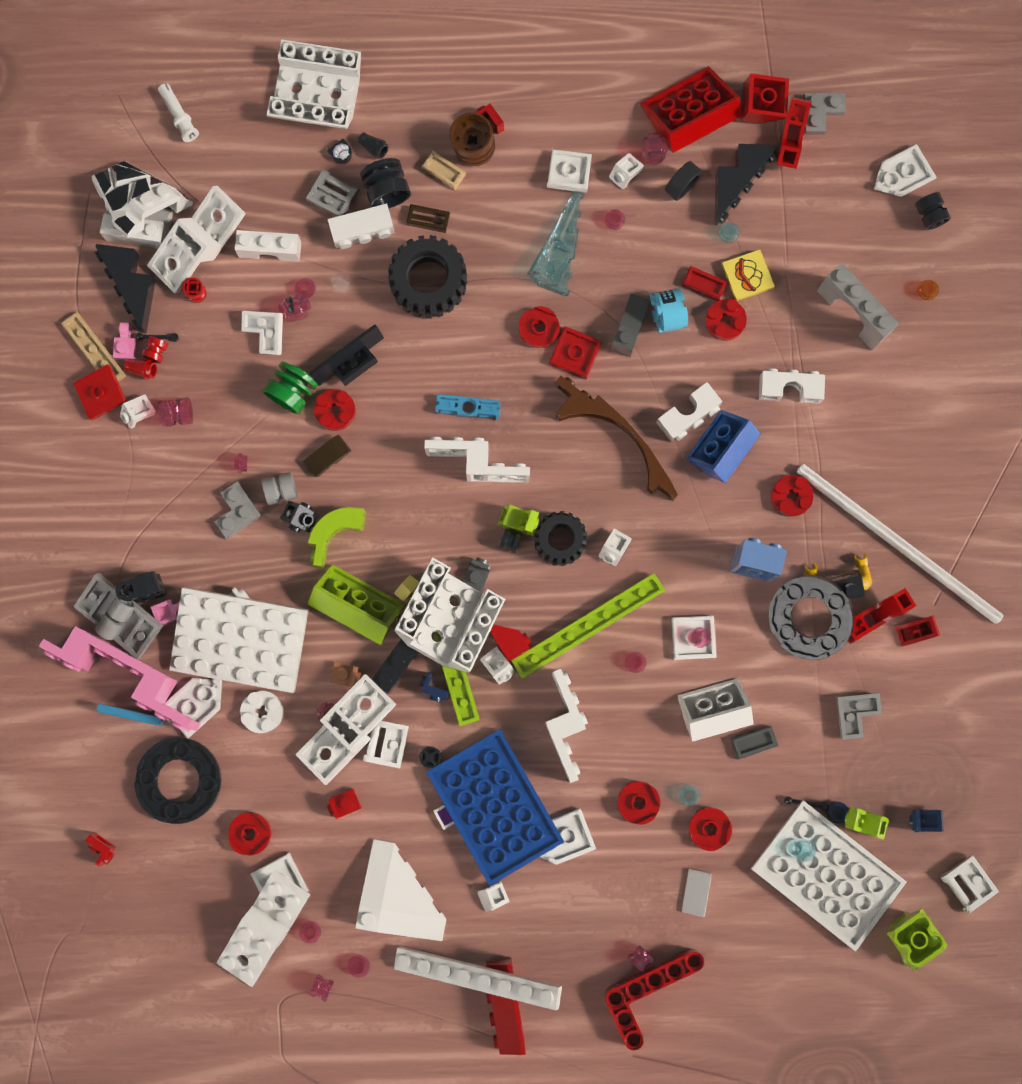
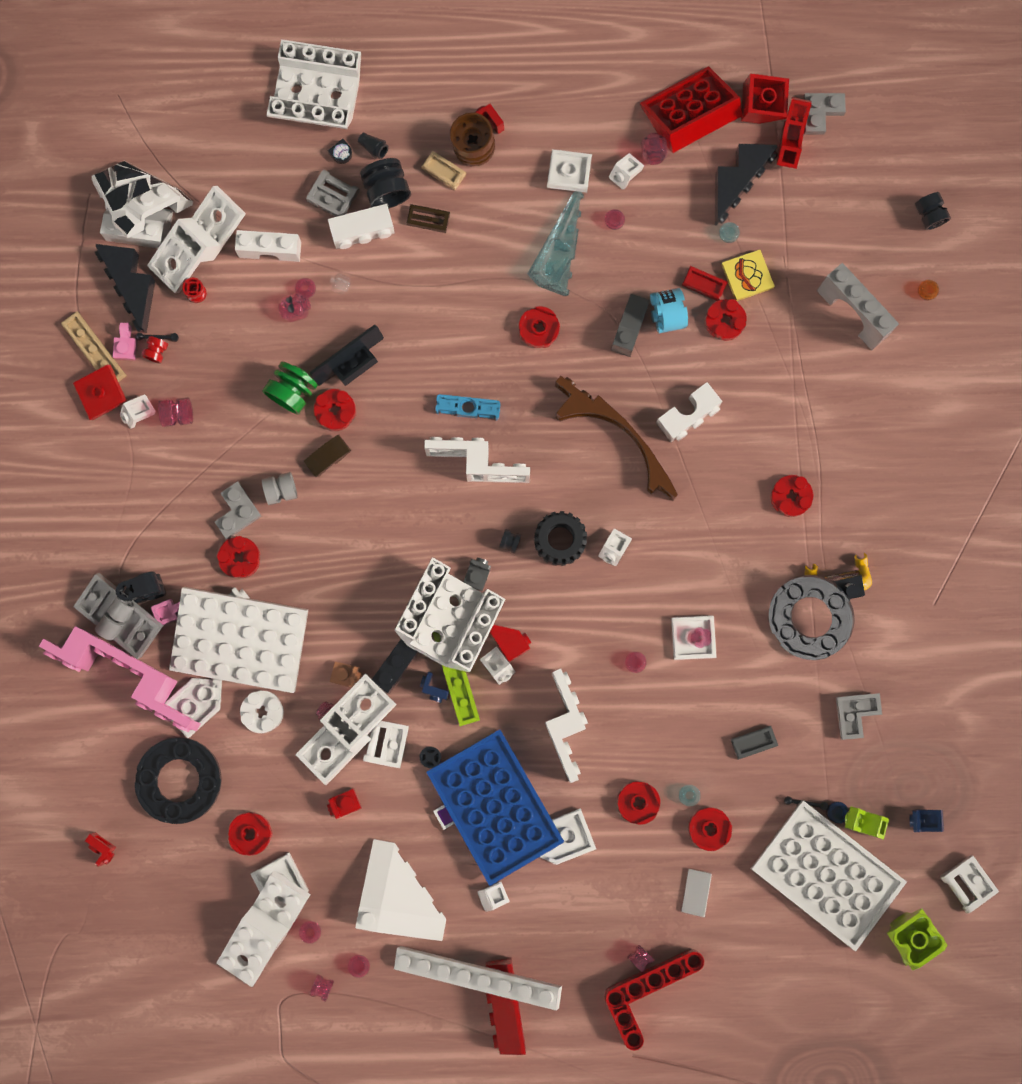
dark azure tile [97,704,165,726] -> none
red cone [124,359,157,380] -> none
white pin [158,83,199,142] -> none
clear pink plate [234,453,247,474] -> none
white plate [241,311,283,355] -> none
black brick [280,501,318,533] -> none
lime arch [308,507,366,569] -> none
lime slope [308,564,405,645] -> none
black tyre [388,235,467,319] -> none
light yellow piece [394,575,419,602] -> none
lime brick [497,505,540,536] -> none
lime plate [511,573,666,679] -> none
red tile [549,326,602,380] -> none
black tyre [665,161,702,201] -> none
white slope [677,678,754,742] -> none
blue slope [686,410,761,483] -> none
medium blue brick [729,538,787,582] -> none
white arch [759,368,825,404] -> none
clear light blue plate [793,840,815,862] -> none
white axle [796,464,1003,624] -> none
red arch [848,588,916,644] -> none
white tile [874,144,937,197] -> none
red slope [895,615,940,647] -> none
none -> red plate [217,536,260,578]

